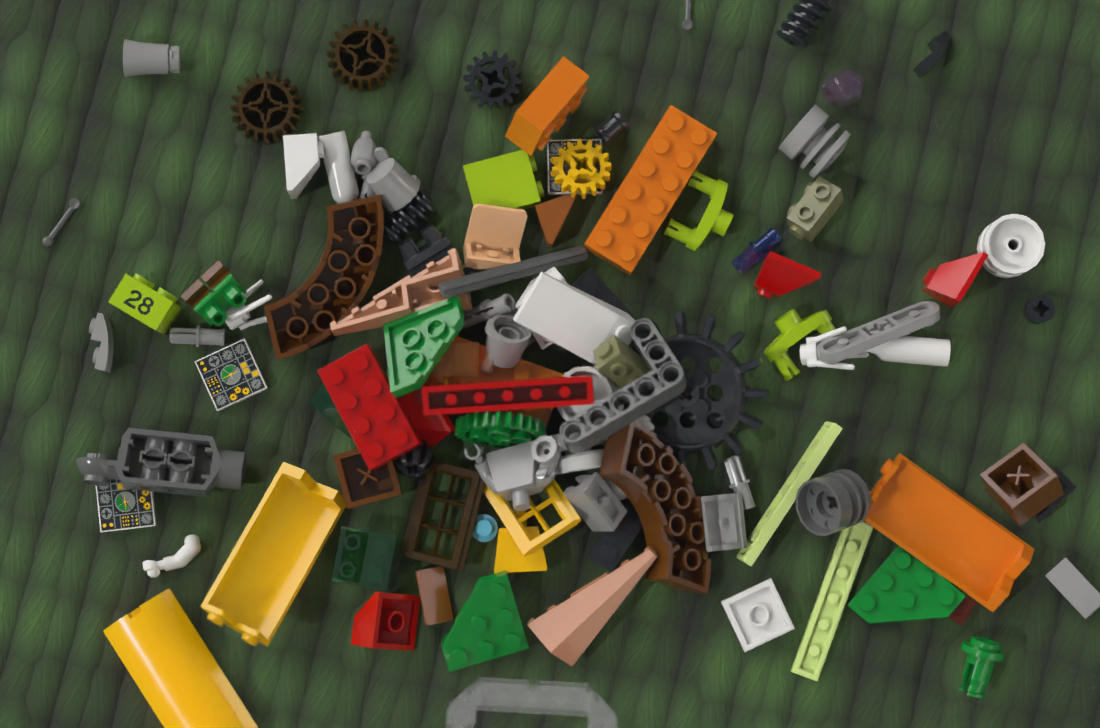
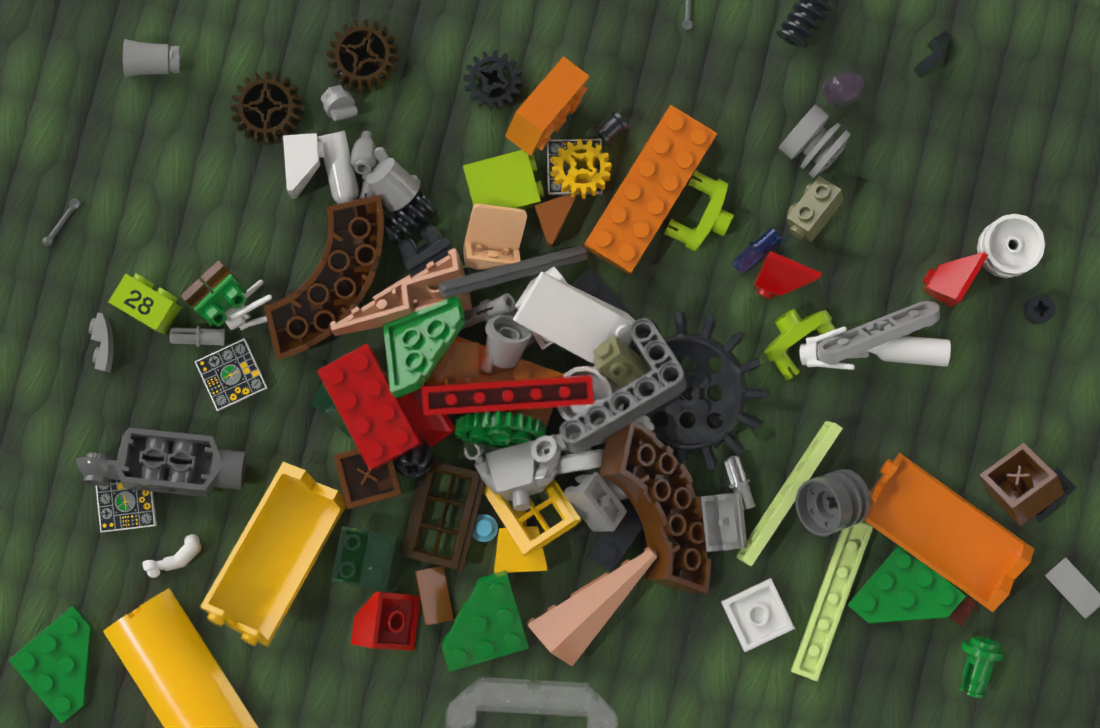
none -> green plate [8,606,92,724]
none -> light grey piece [321,85,358,121]

